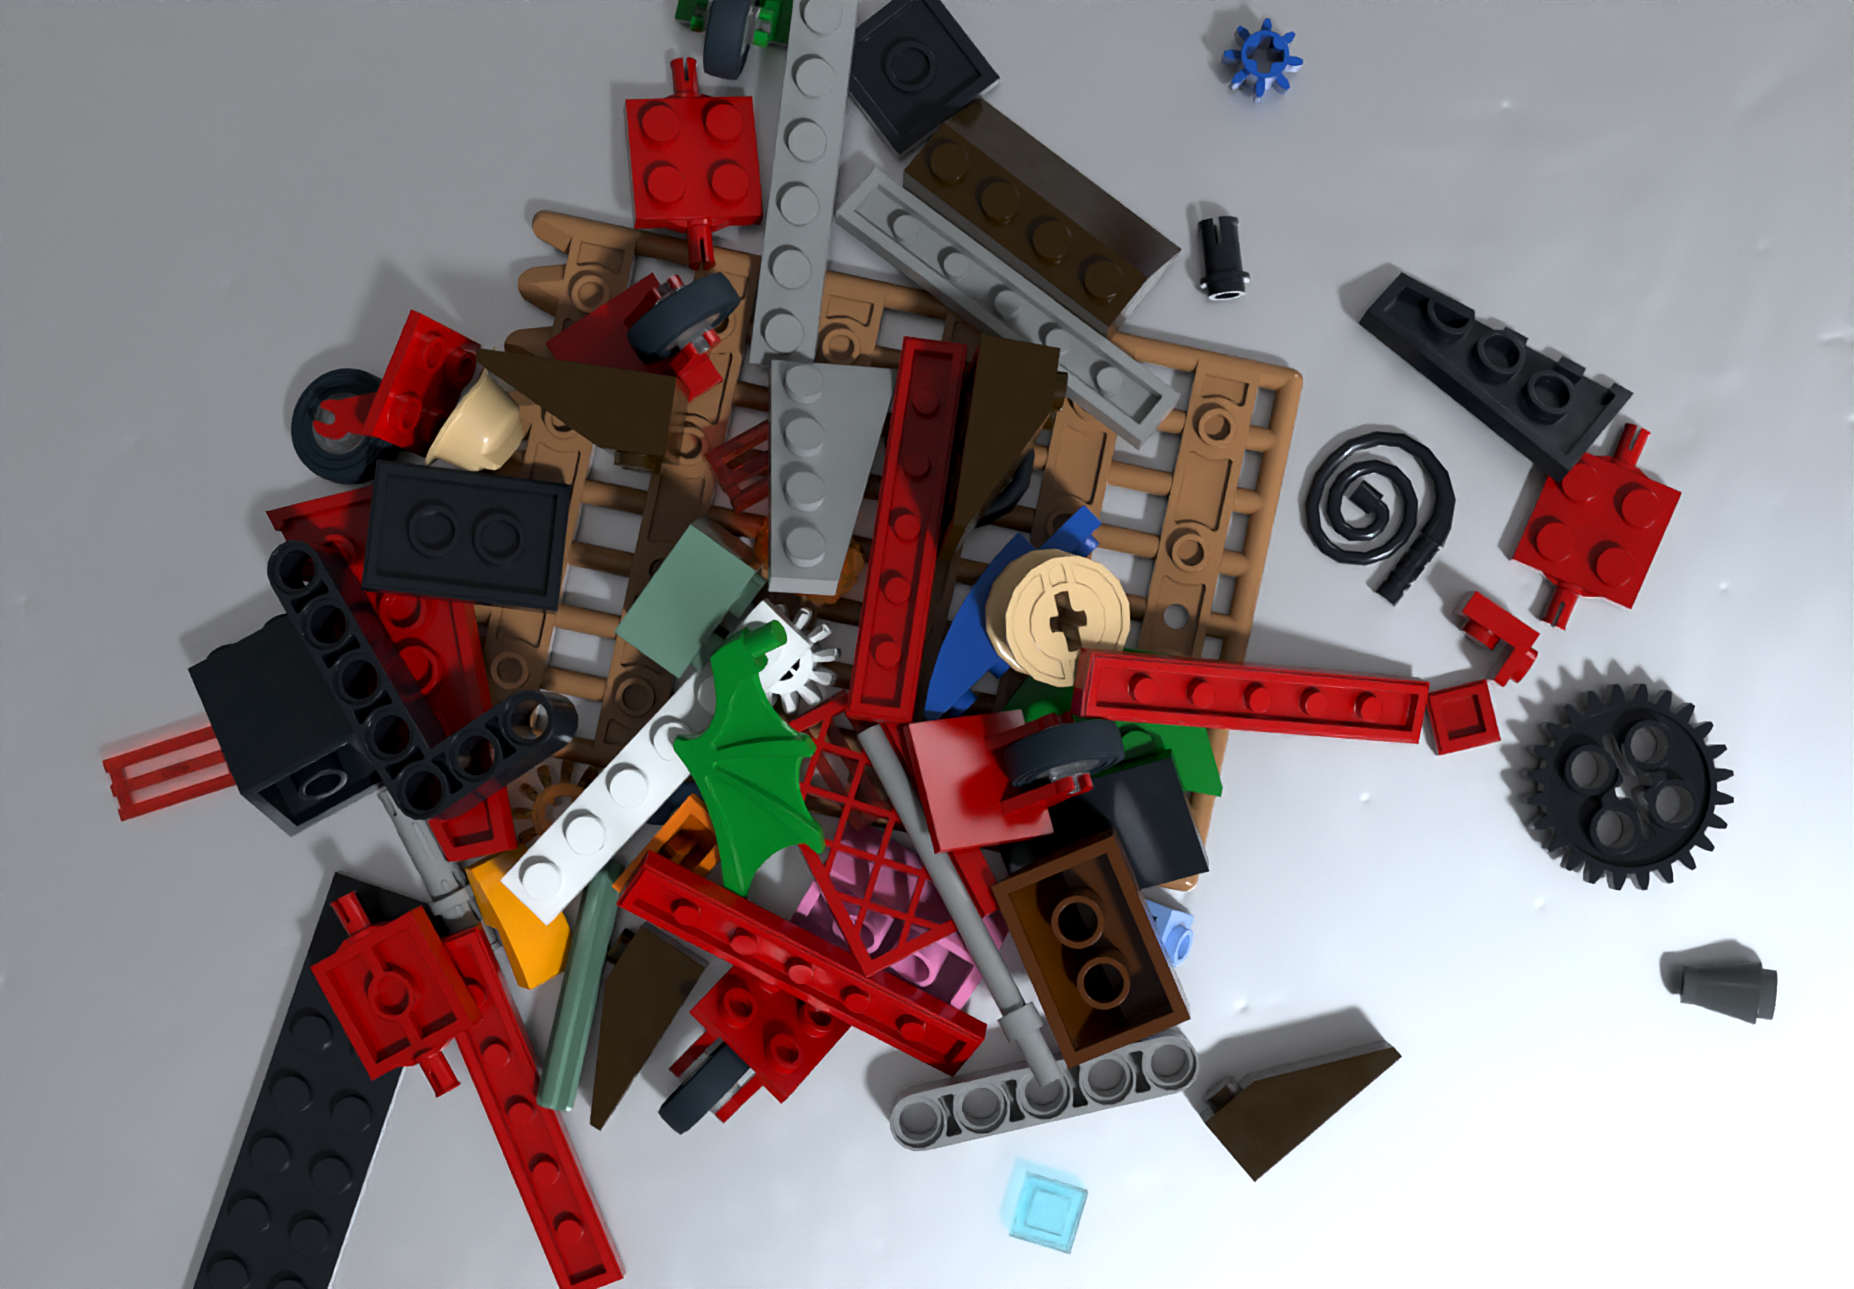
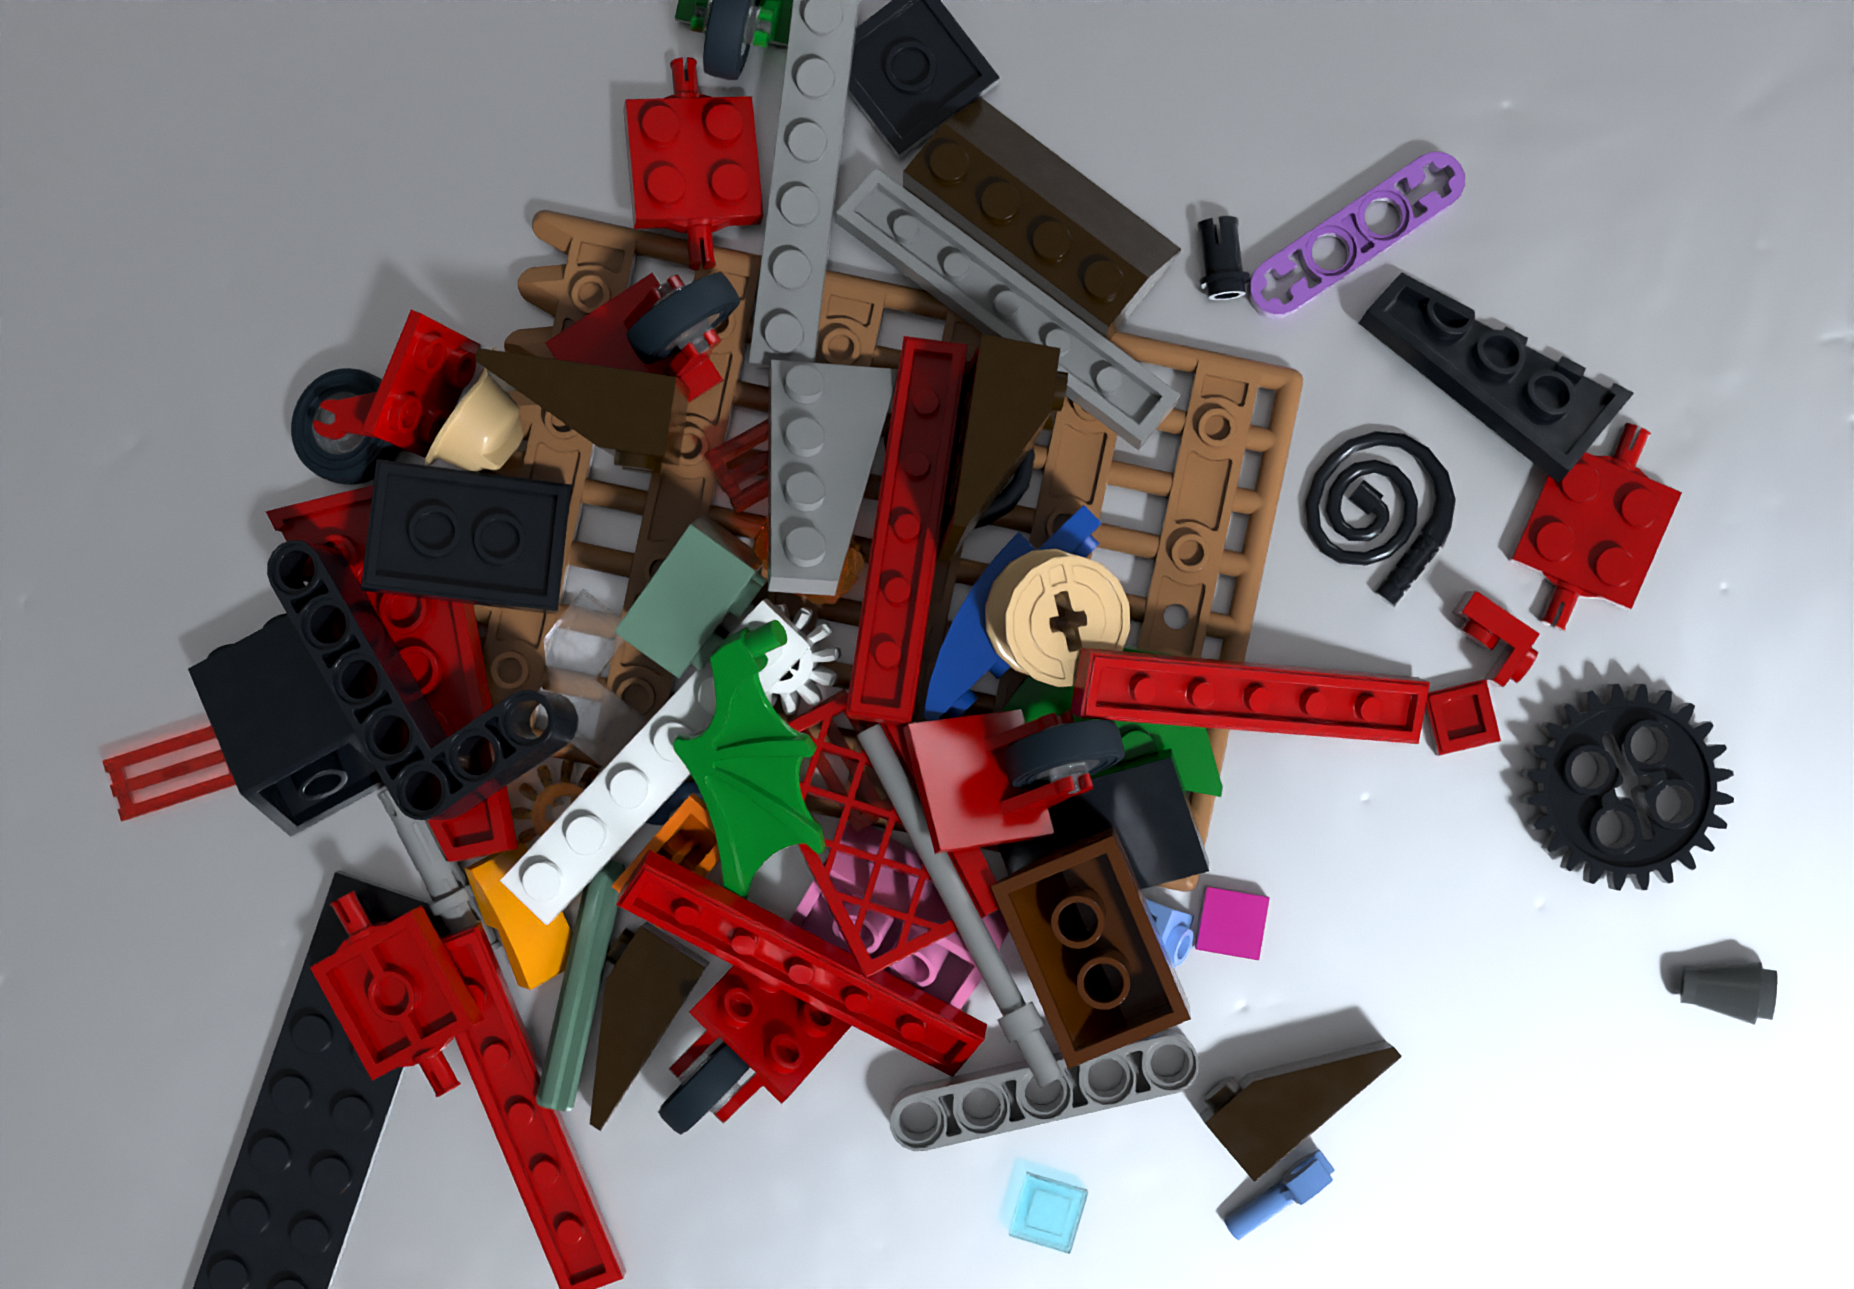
blue gear [1221,18,1303,103] -> none
none -> clear tile [543,589,648,769]
none -> dark pink tile [1194,886,1270,960]
none -> medium blue bar [1224,1149,1335,1241]
none -> medium lavender beam [1247,152,1465,318]

